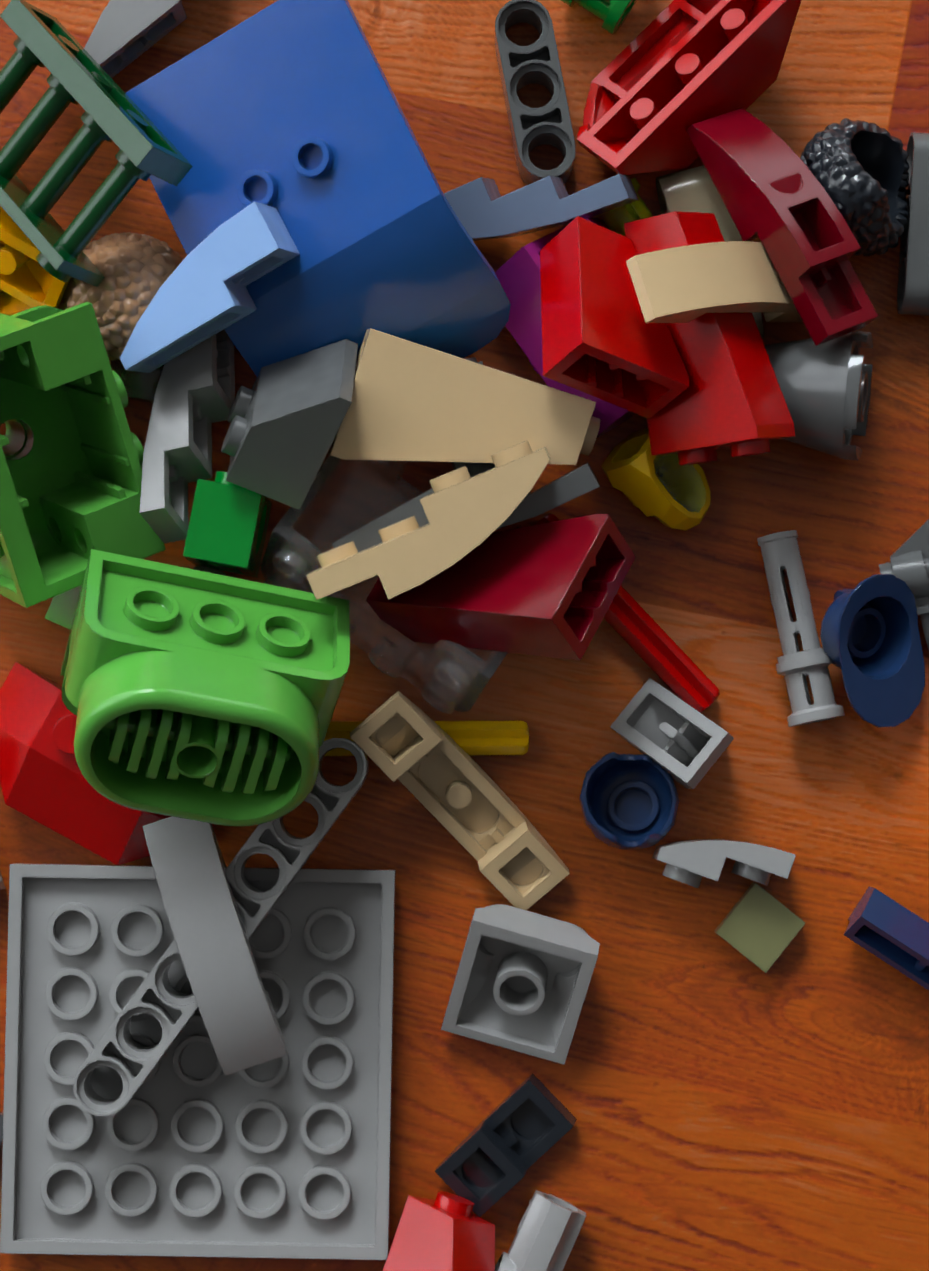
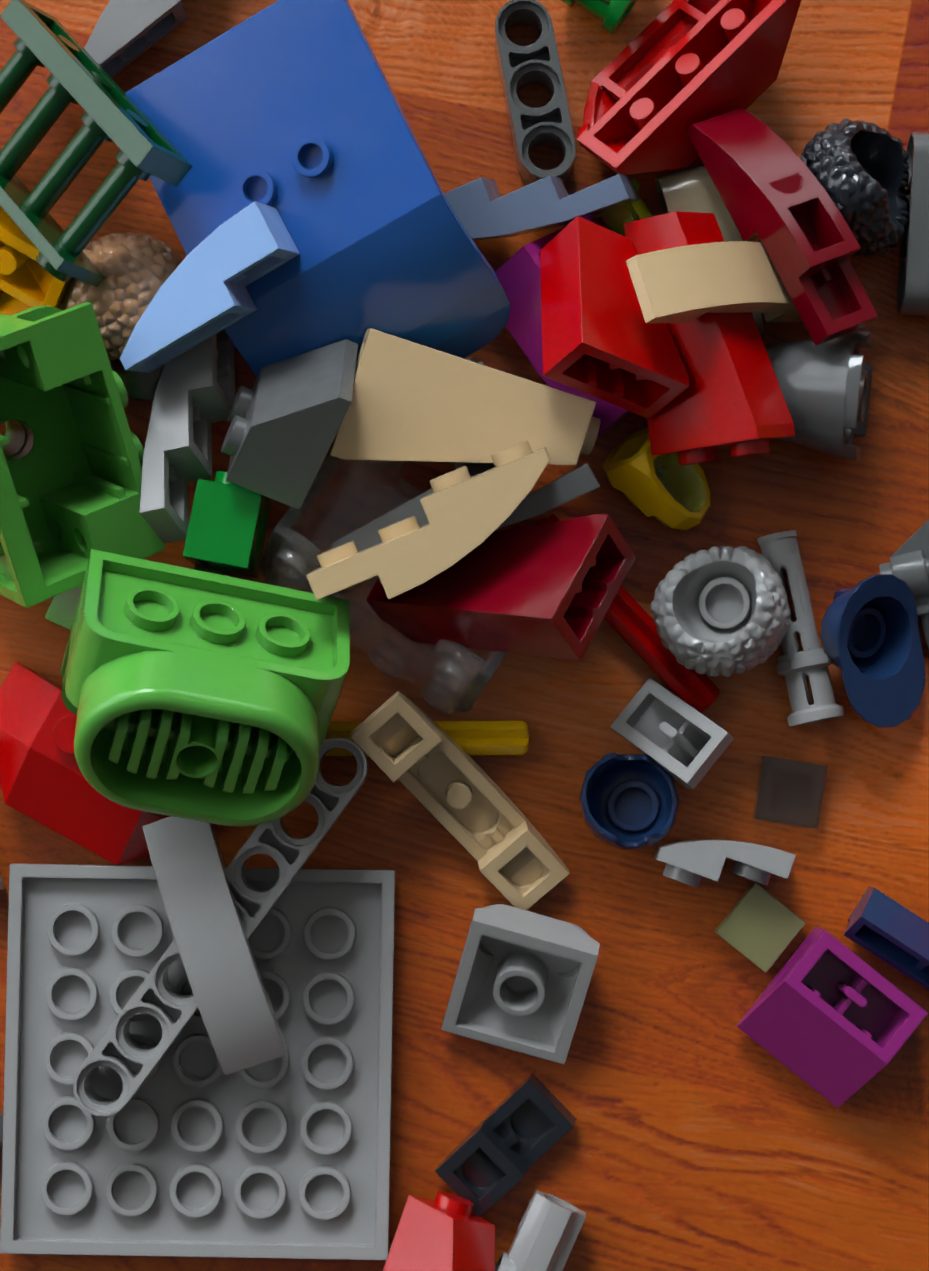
none -> light grey hair [650,546,790,677]
none -> magenta slope [736,926,928,1108]
none -> clear smoke tile [753,756,827,829]

